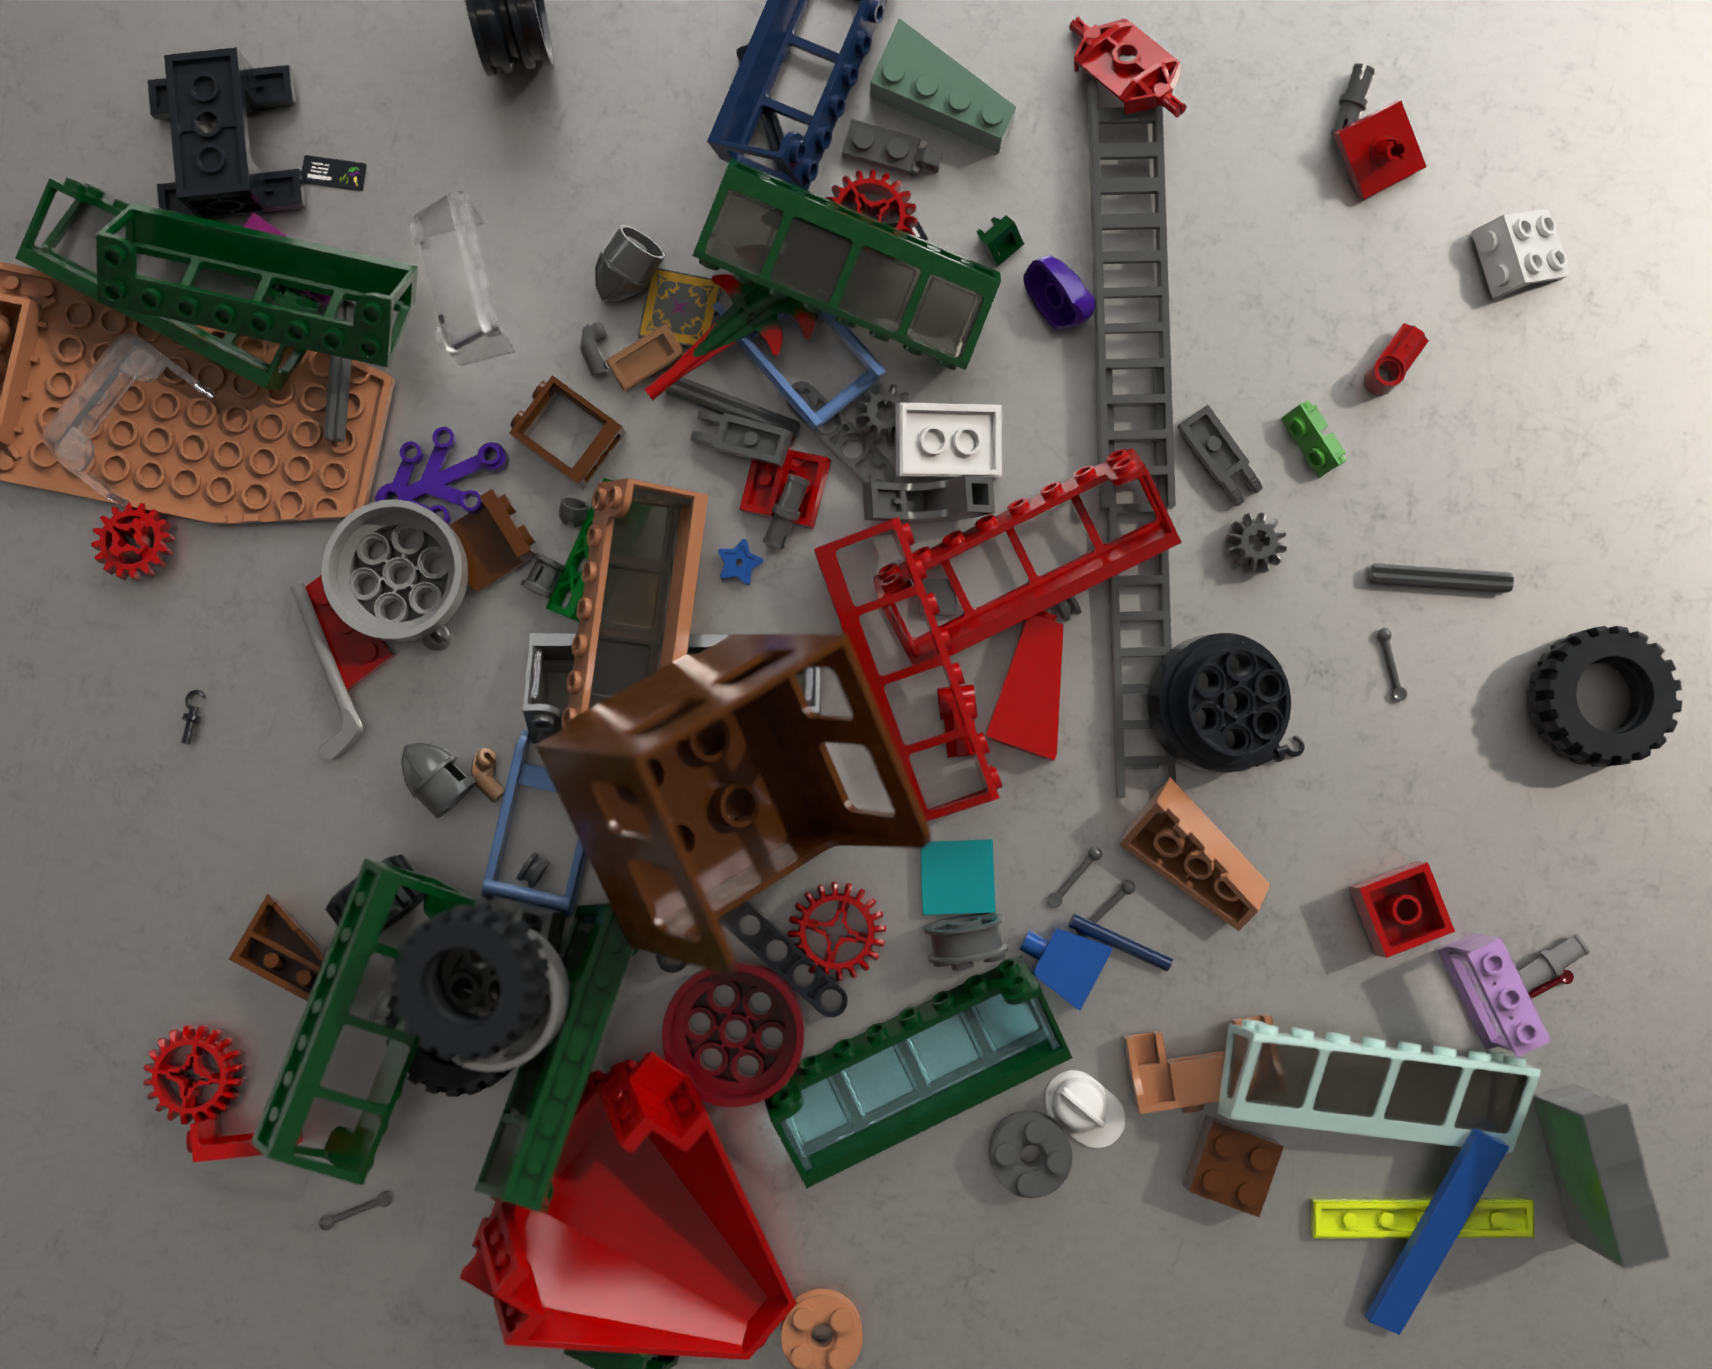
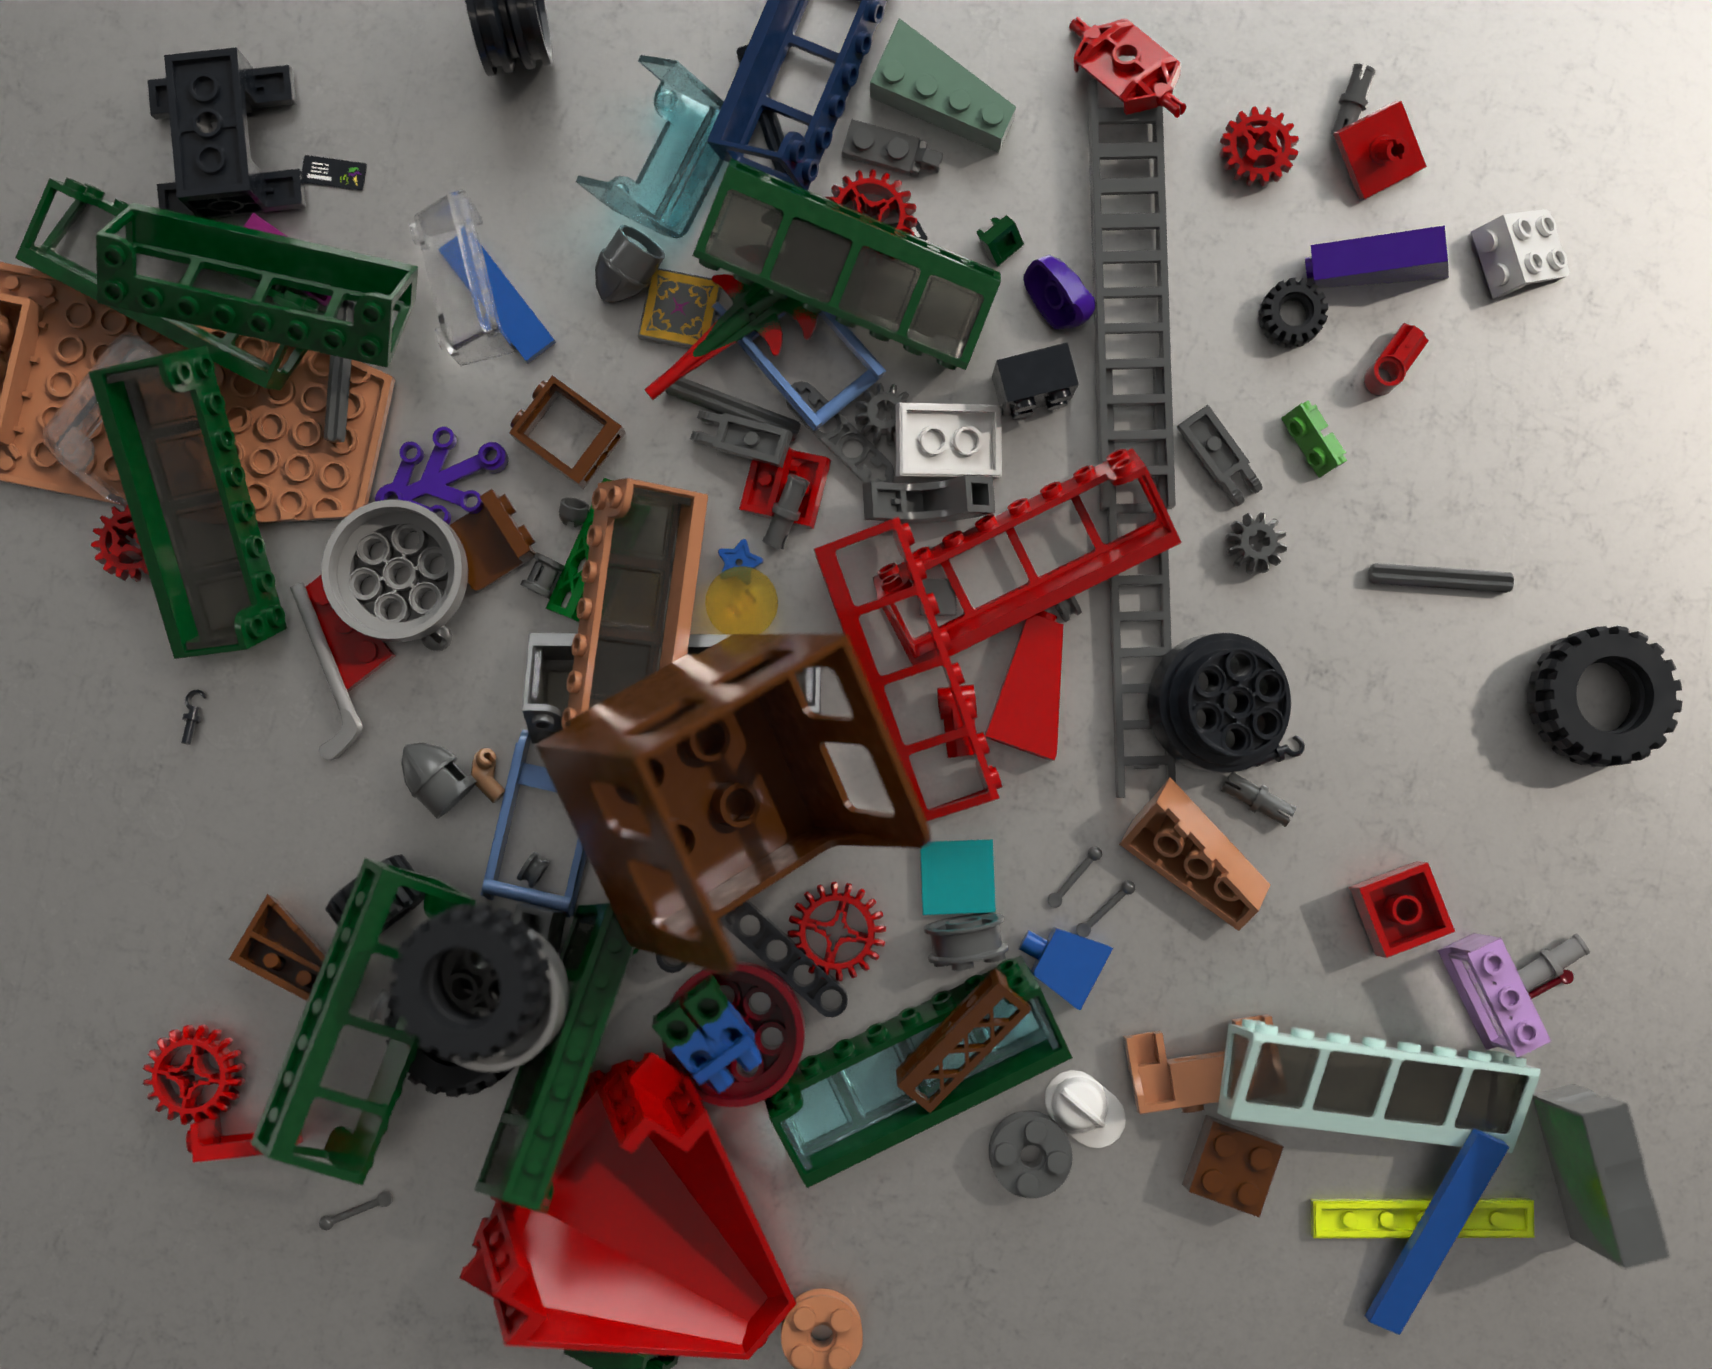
dark grey arm [580,321,608,376] -> none
medium nougat tile [605,323,685,391] -> none
dark blue bar [1068,913,1173,971] -> none
dark grey hinge [1377,628,1407,701] -> none
none -> window [88,345,287,659]
none -> blue tile [440,228,556,363]
none -> clear light blue windscreen [575,55,724,238]
none -> hips [652,974,762,1094]
none -> clear yellow piece [705,566,778,635]
none -> reddish brown fence [896,968,1031,1113]
none -> black brick [992,342,1079,419]
none -> red gear [1219,106,1299,187]
none -> dark grey pin [1221,772,1297,827]
none -> black tyre [1258,278,1329,348]
none -> dark purple slope [1305,225,1449,289]

